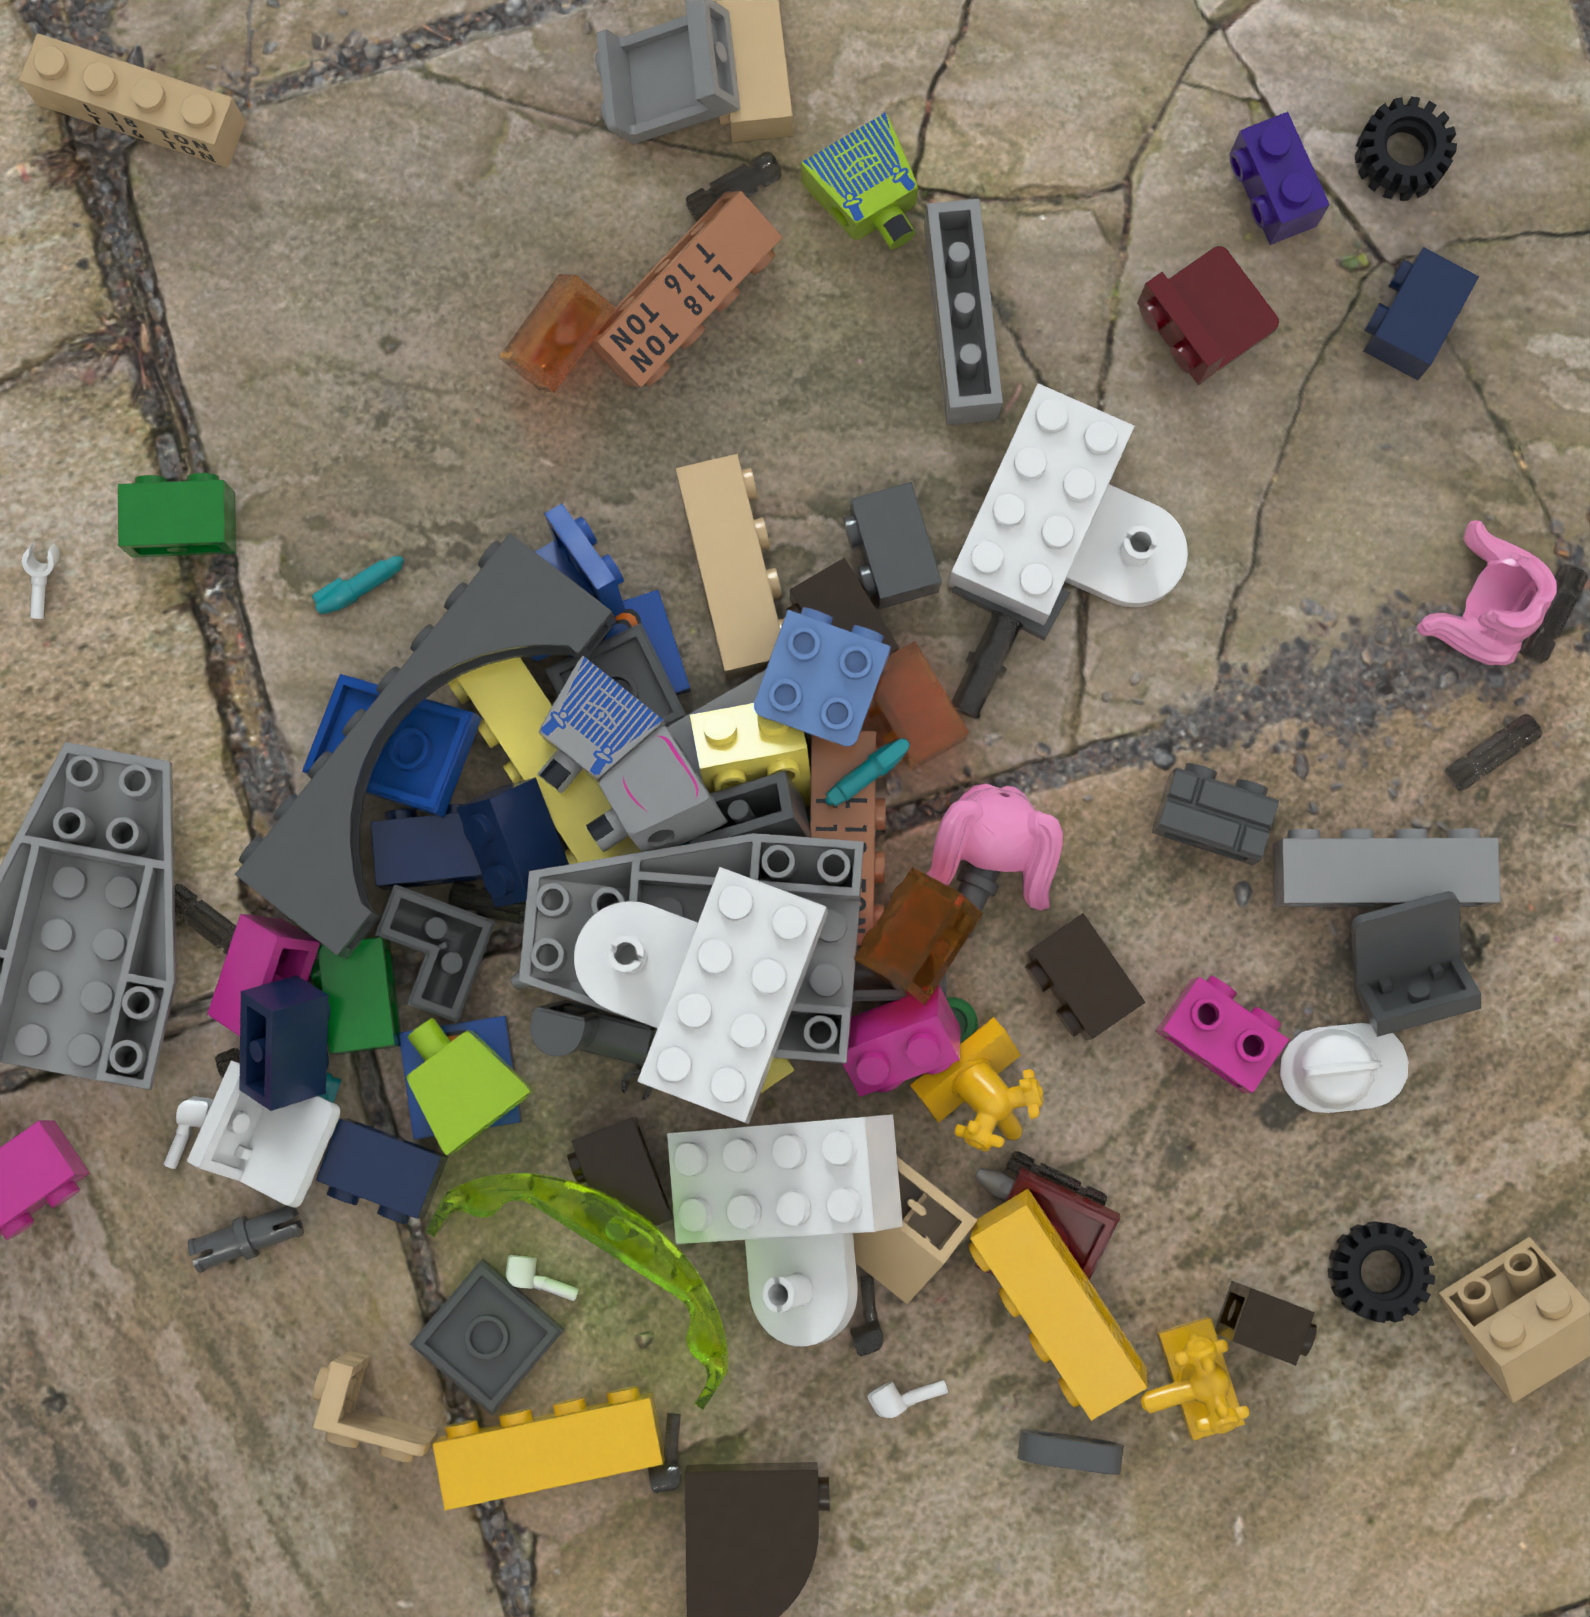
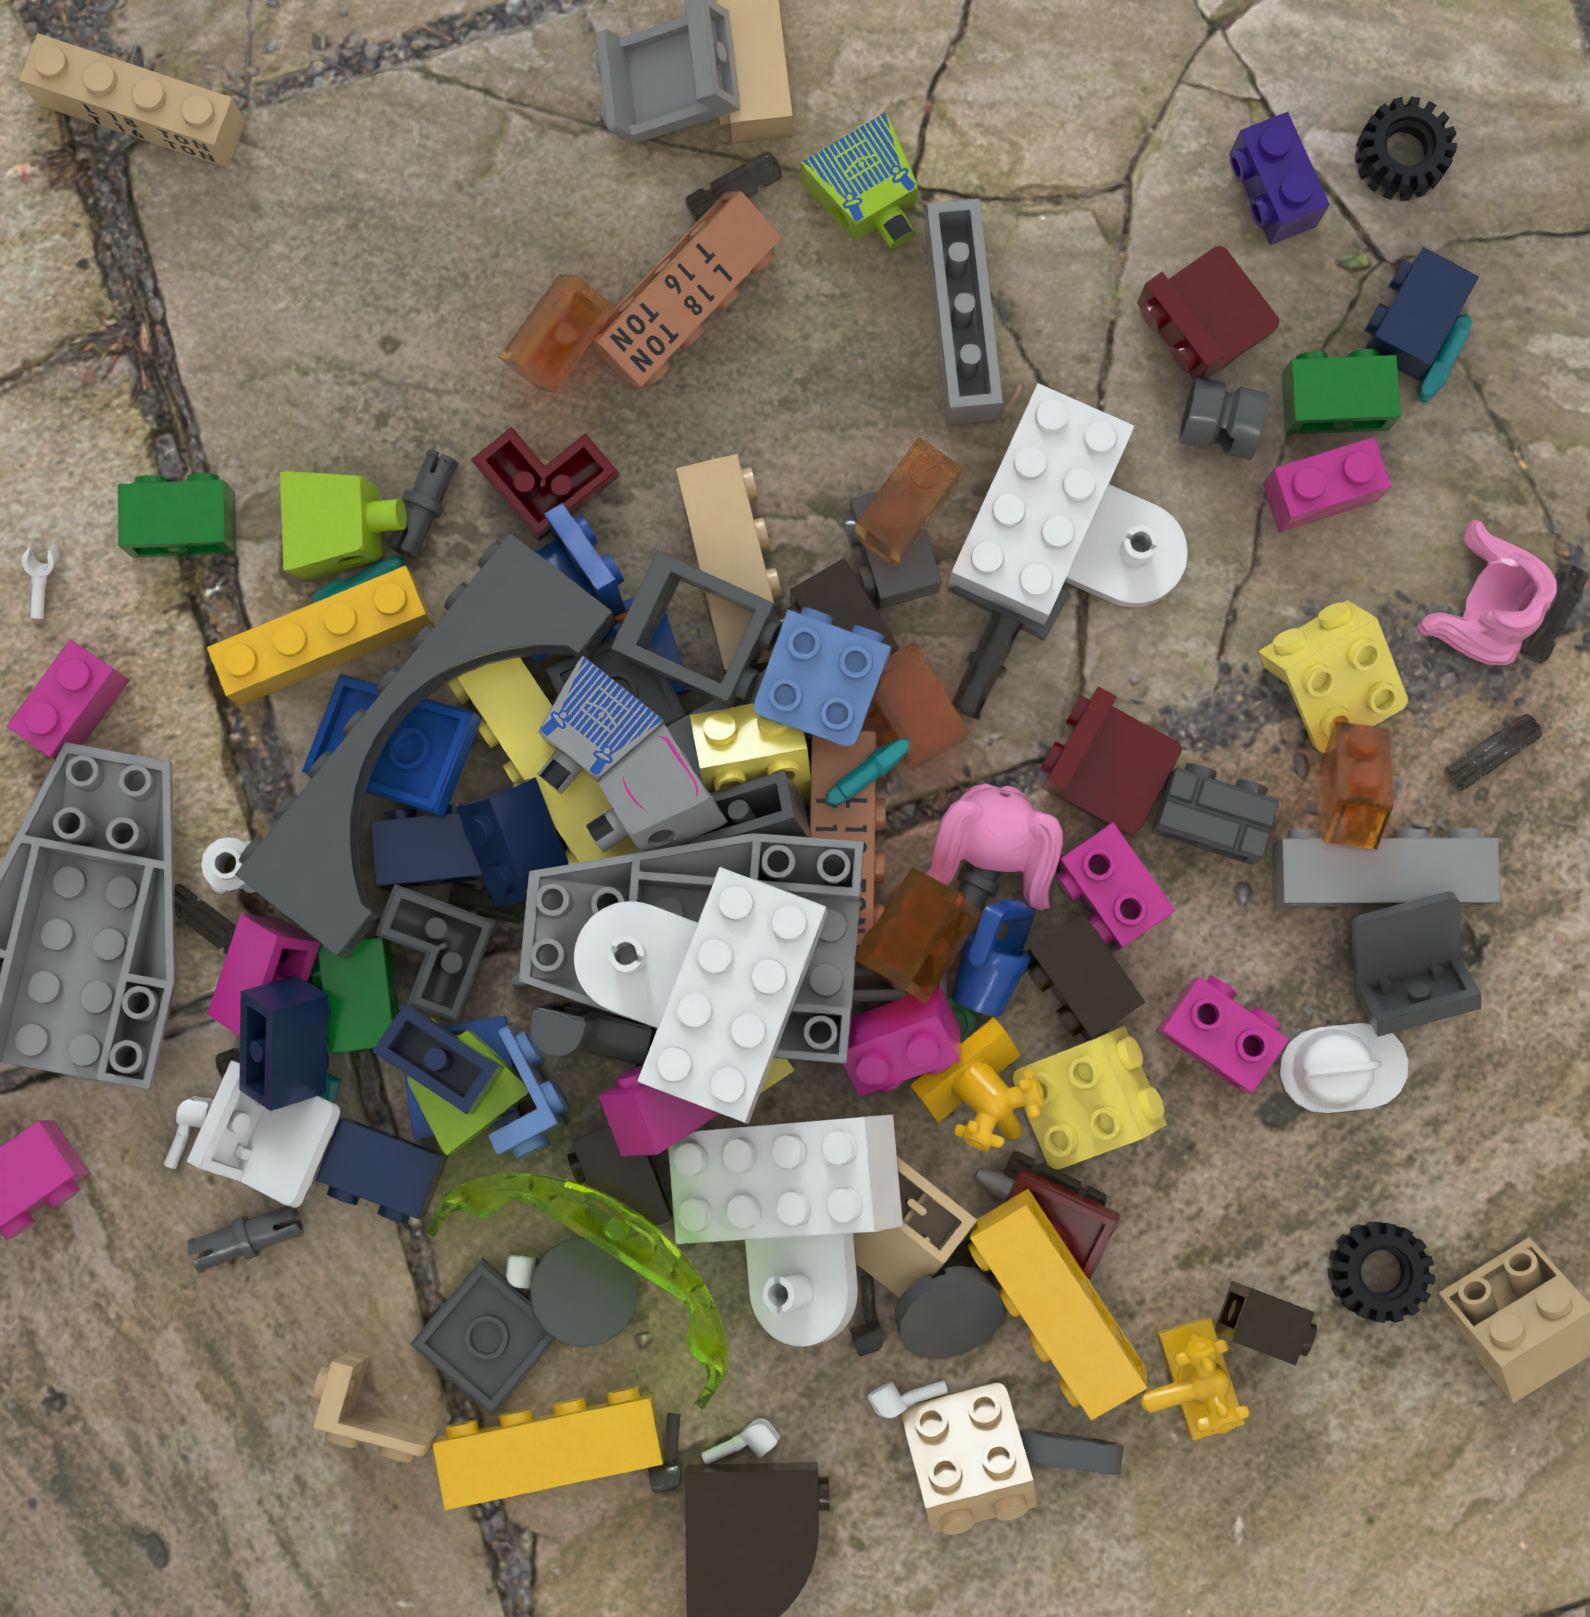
none -> dark pink brick [6,639,130,760]
none -> white brick [201,837,256,895]
none -> yellow brick [207,565,435,706]
none -> lime torso [280,471,407,581]
none -> dark blue brick [372,1004,504,1114]
none -> dark grey pin [386,449,459,559]
none -> dark red brick [471,427,620,541]
none -> medium blue bracket [488,1025,570,1159]
none -> dark grey tile [528,1236,639,1348]
none -> dark pink brick [599,1066,721,1156]
none -> dark grey window [611,551,783,707]
none -> white hand [701,1418,780,1465]
none -> clear orange brick [854,436,963,568]
none -> dark grey tile [895,1266,1004,1359]
none -> bracket [901,1383,1037,1535]
none -> blue piece [952,899,1035,1016]
none -> light yellow bracket [1013,1025,1167,1170]
none -> dark red bracket [1040,686,1182,835]
none -> dark pink brick [1055,822,1176,951]
none -> dark grey wheel [1179,376,1269,460]
none -> light yellow bracket [1258,600,1408,753]
none -> dark pink brick [1263,437,1392,532]
none -> green brick [1281,349,1401,435]
none -> clear orange brick [1320,721,1394,850]
none -> teal piece [1418,314,1473,403]

